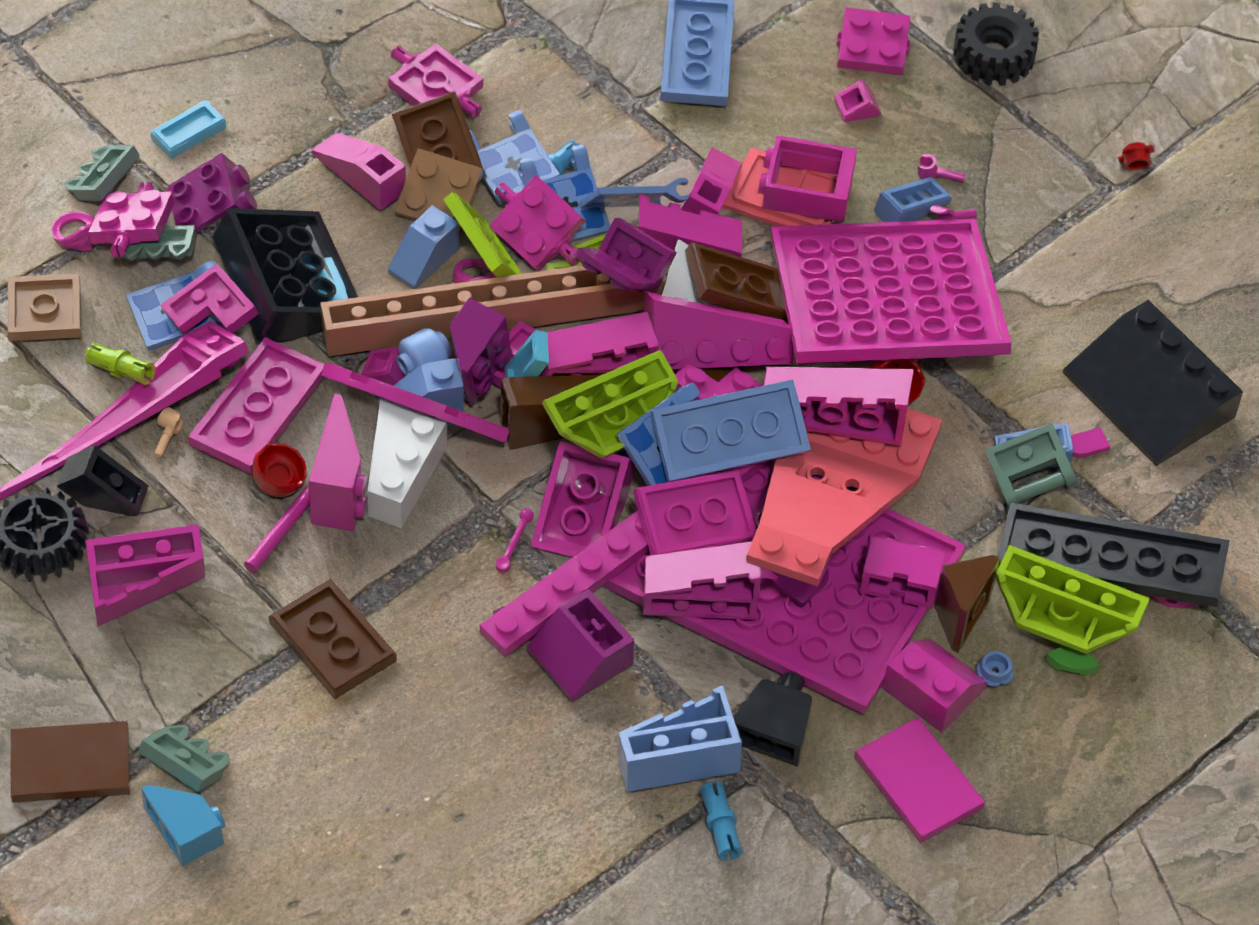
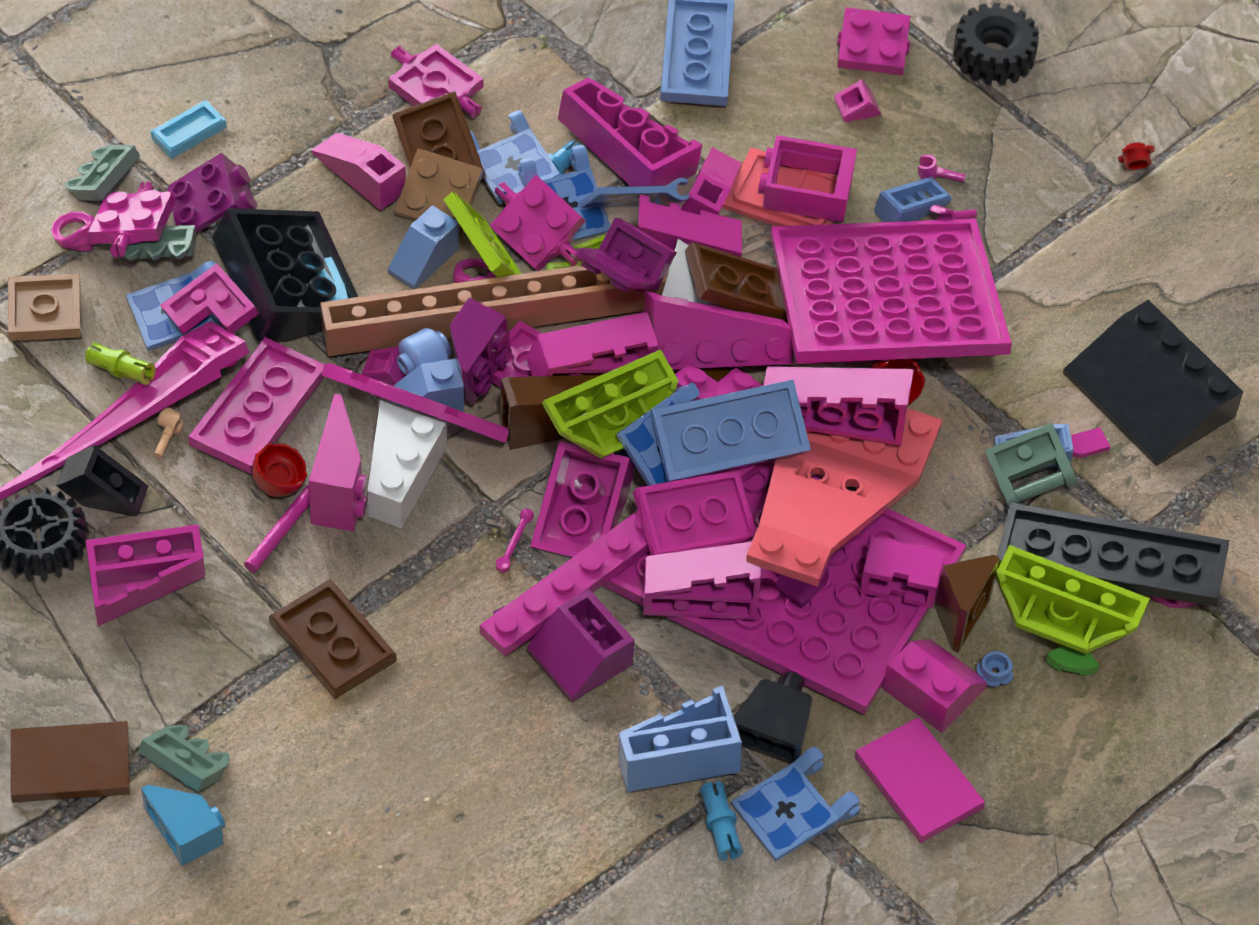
medium azure tile [505,330,549,378] -> none
none -> dark pink wedge [558,77,703,187]
none -> medium blue flag [731,747,860,862]

